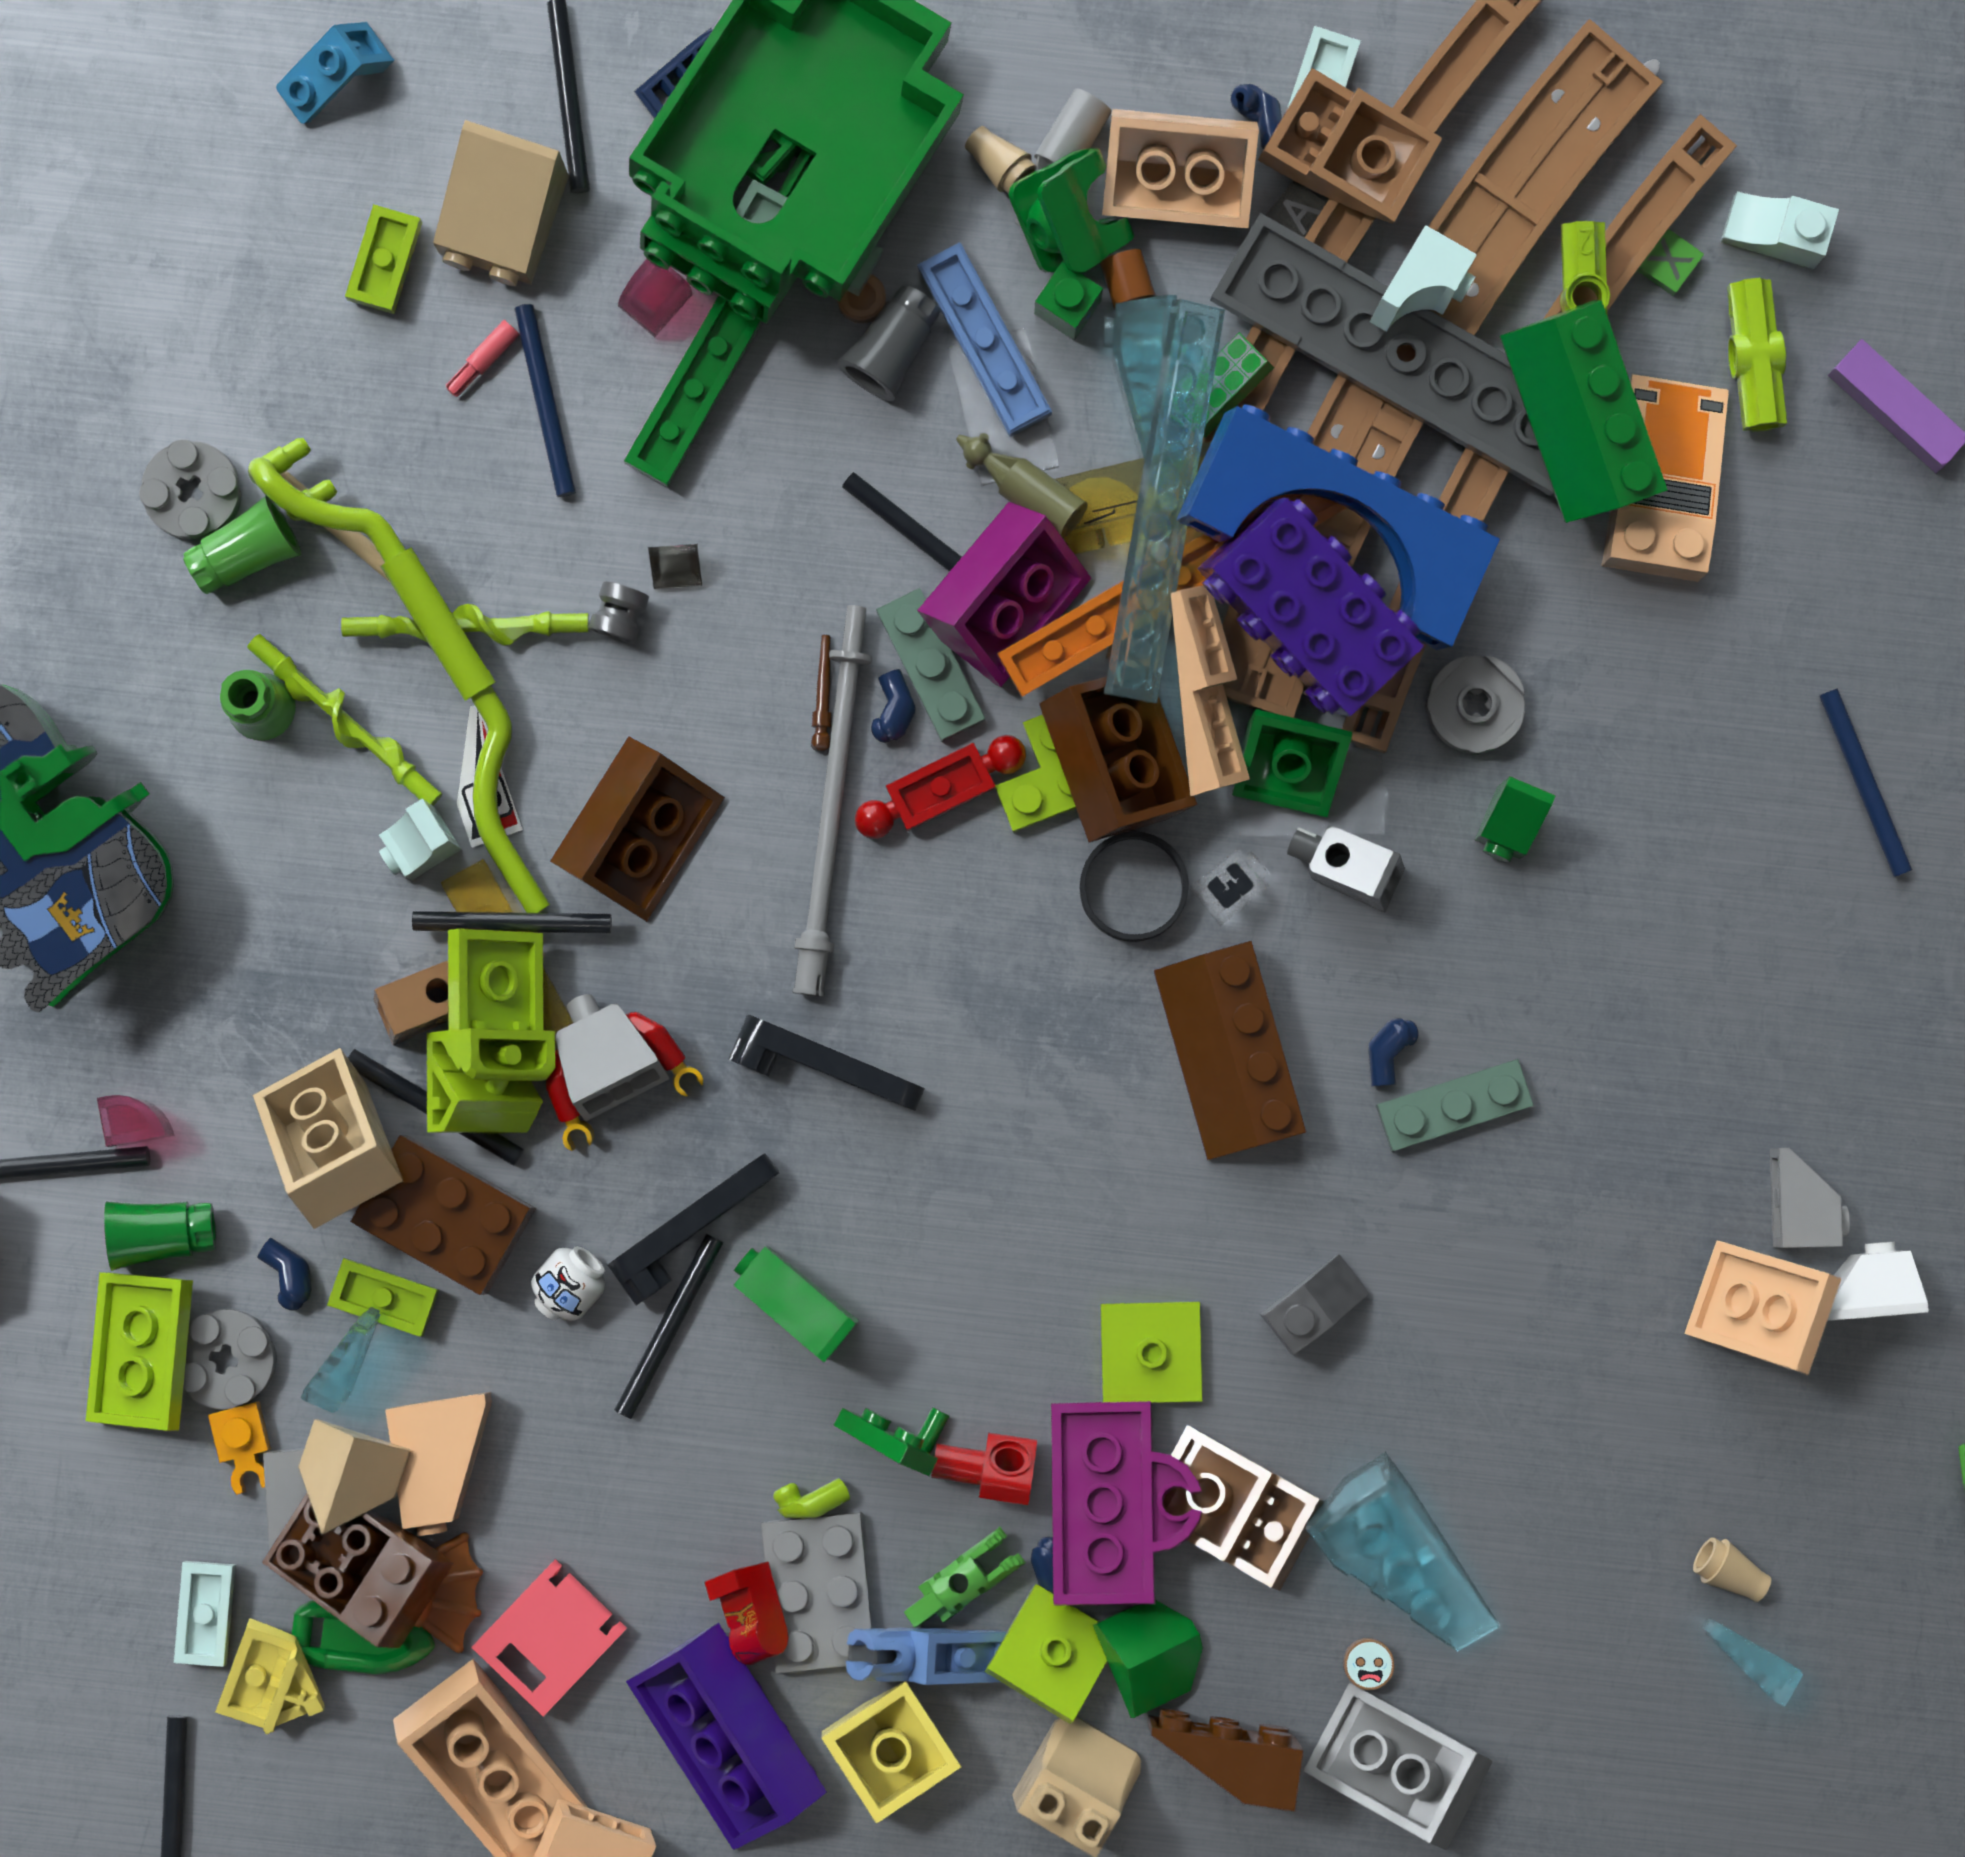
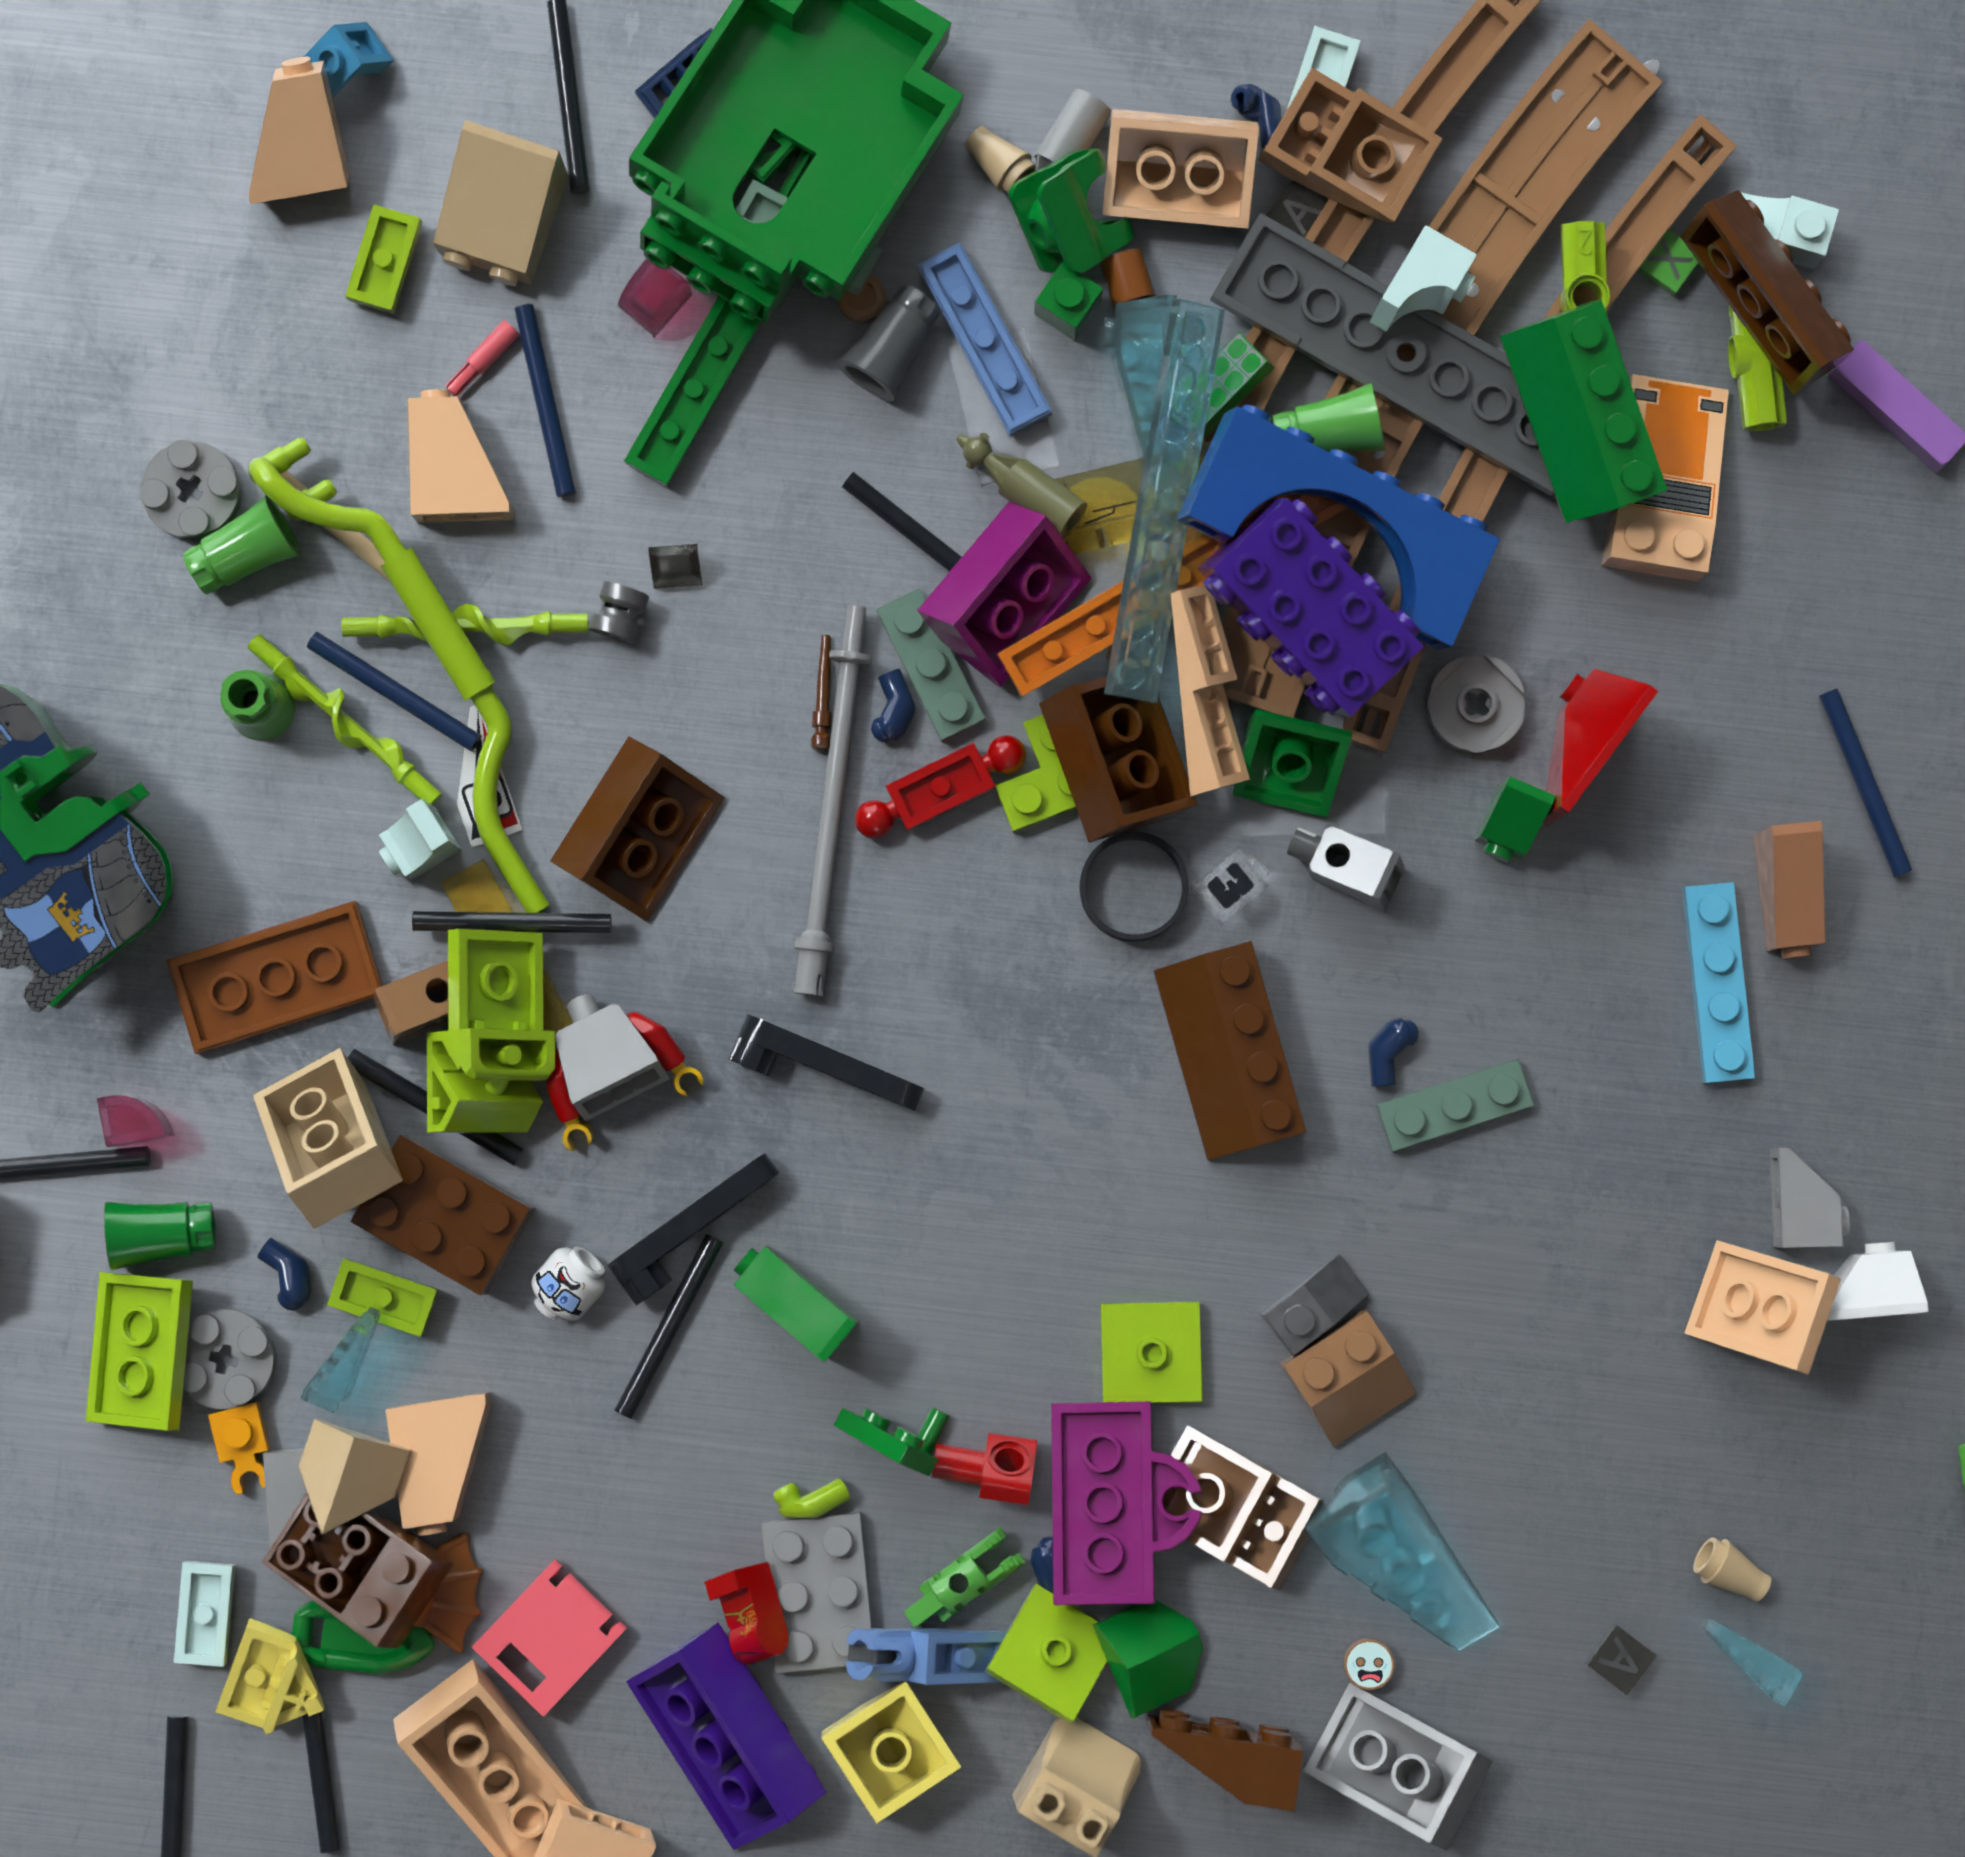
none -> dark orange tile [167,901,383,1054]
none -> light nougat slope [248,57,350,204]
none -> black bar [302,1711,340,1853]
none -> dark blue bar [307,632,482,752]
none -> light nougat slope [408,389,515,523]
none -> bright green plant [1272,383,1385,453]
none -> medium nougat slope [1279,1310,1417,1447]
none -> red slope [1543,668,1659,827]
none -> clear smoke tile [1585,1623,1657,1696]
none -> reddish brown slope [1680,190,1854,395]
none -> medium azure plate [1682,882,1755,1084]
none -> nougat slope [1753,820,1826,959]

